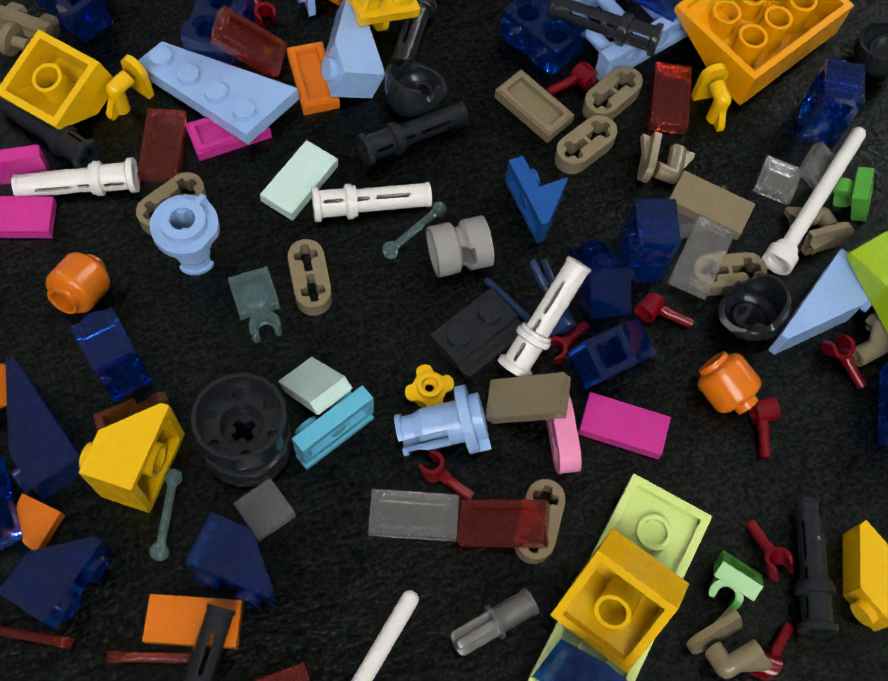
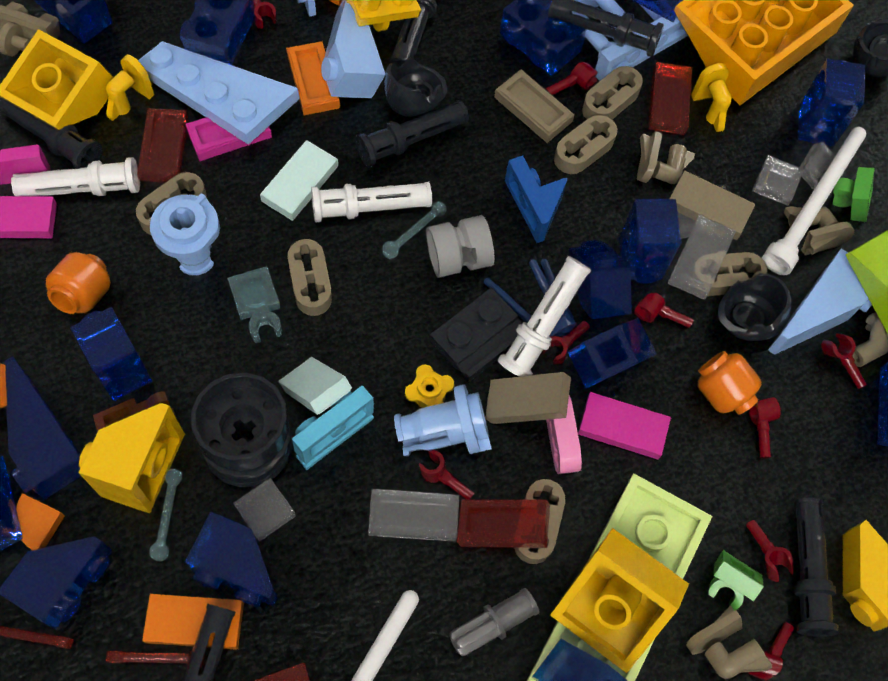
clear red tile [209,6,287,78] -> none

